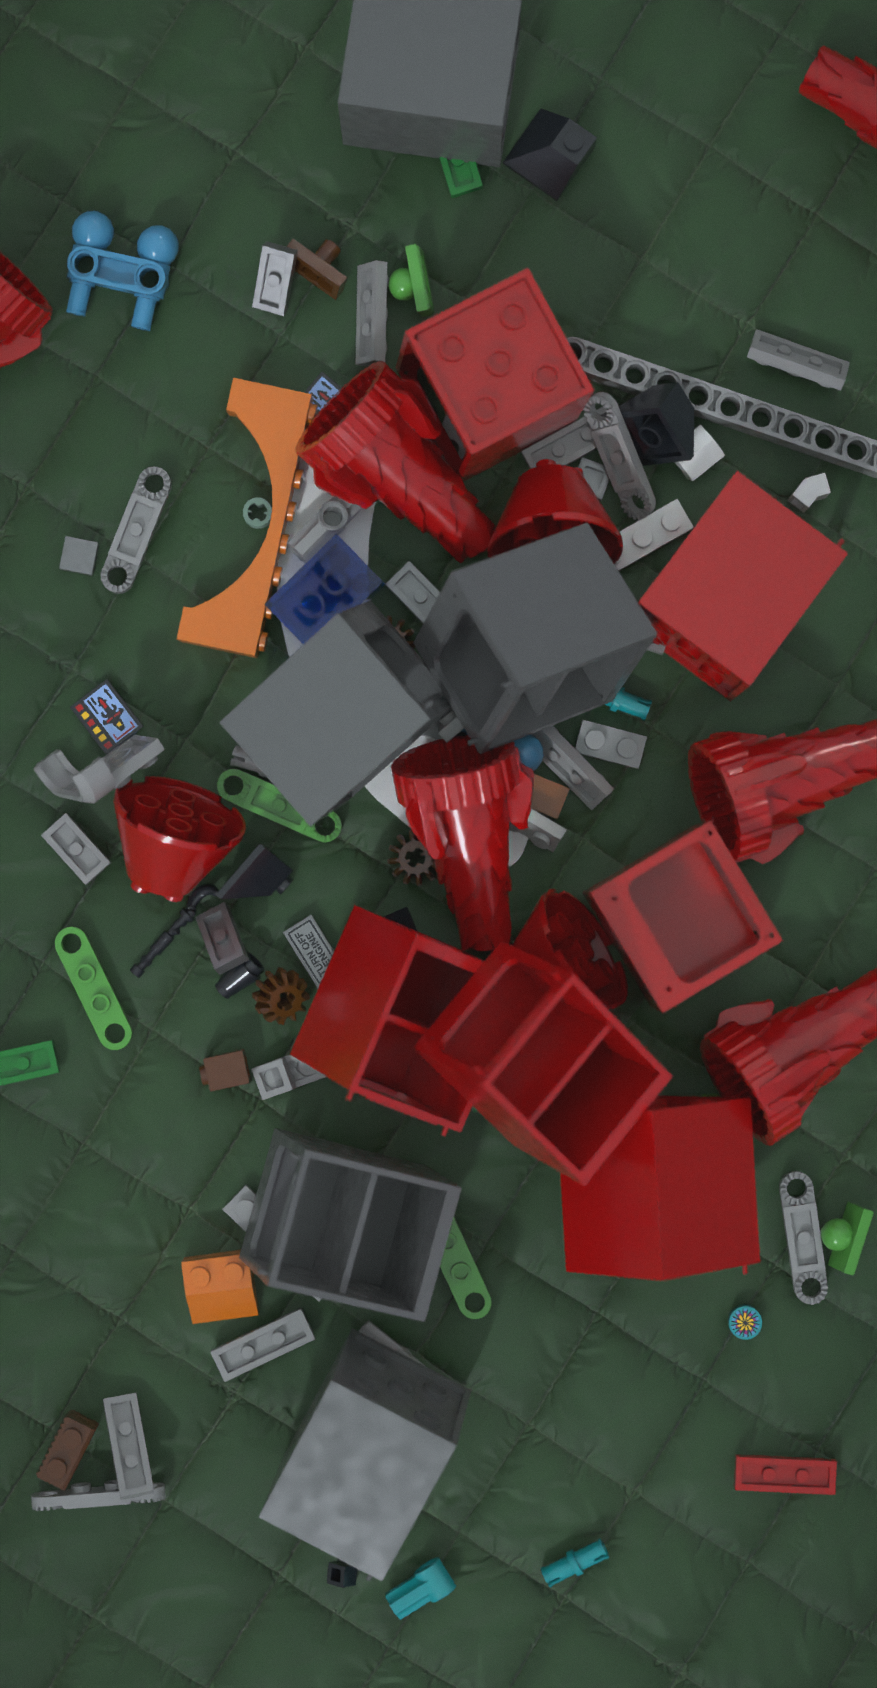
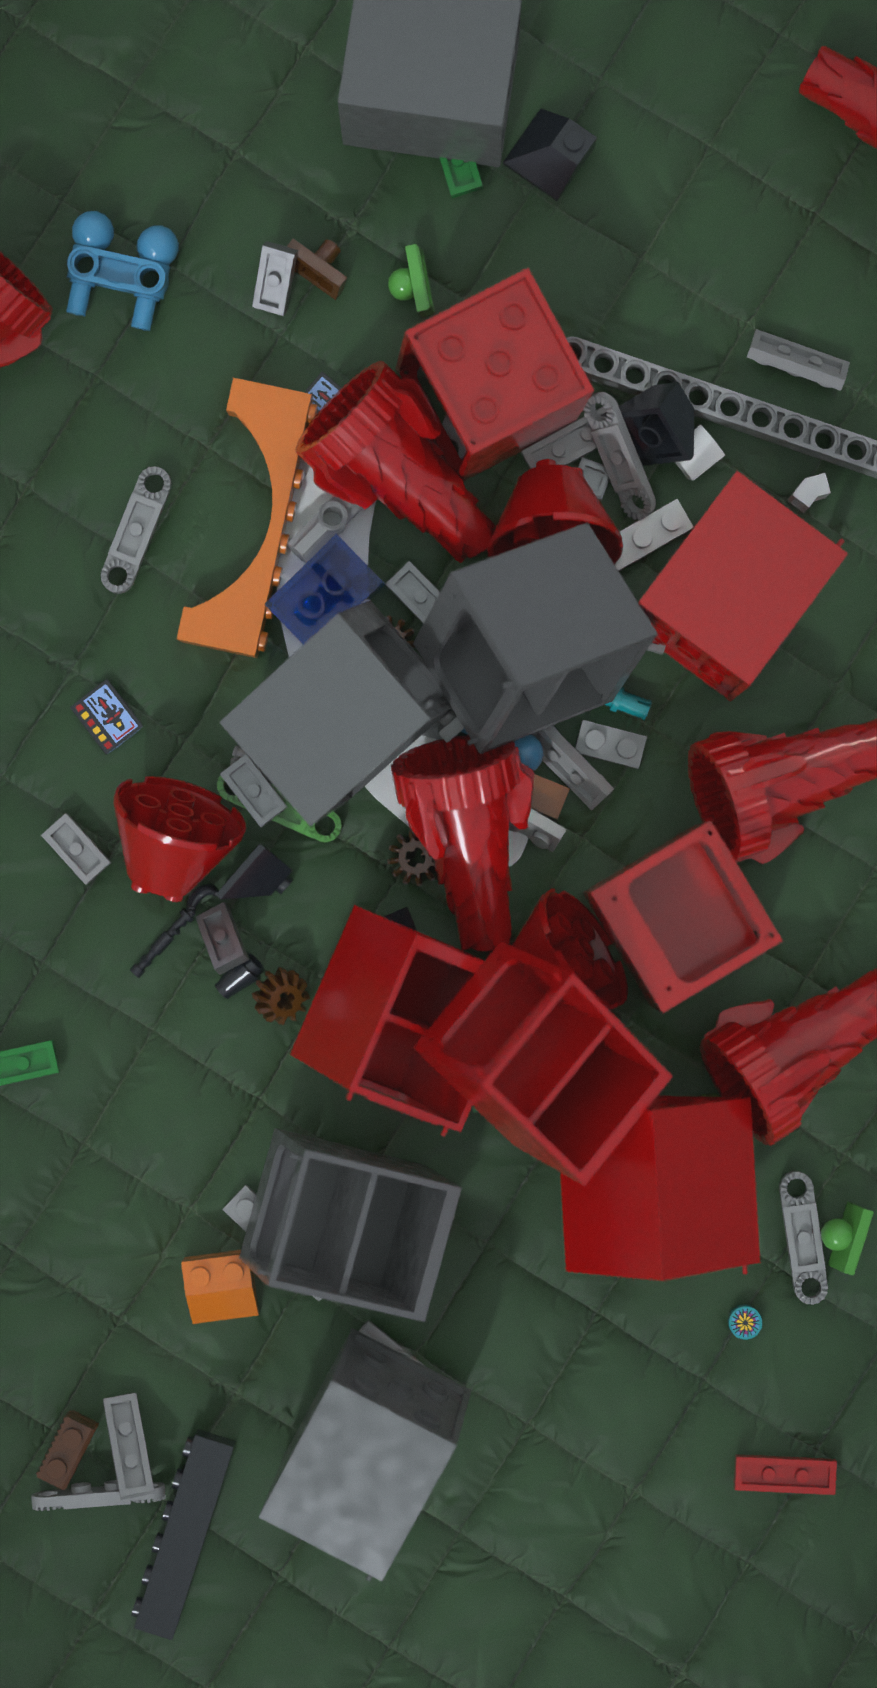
light grey piece [33,735,165,804] -> none
bright green plate [55,927,133,1050] -> none
flat silver tile [59,536,99,576] -> none
reddish brown brick [199,1048,252,1092] -> none
light grey plate [210,1307,316,1382] -> none
sand green bush [243,497,272,529] -> none
light grey slope [251,1054,327,1100] -> none
flat silver tile [283,915,334,988] -> none
black piece [327,1559,357,1588] -> none
light grey plate [356,260,389,366] -> none
teal piece [385,1557,457,1620] -> none
bright green plate [440,1217,491,1319] -> none
teal pin [540,1538,610,1588] -> none
none -> black brick [131,1429,236,1640]
none -> flat silver plate [220,754,288,827]

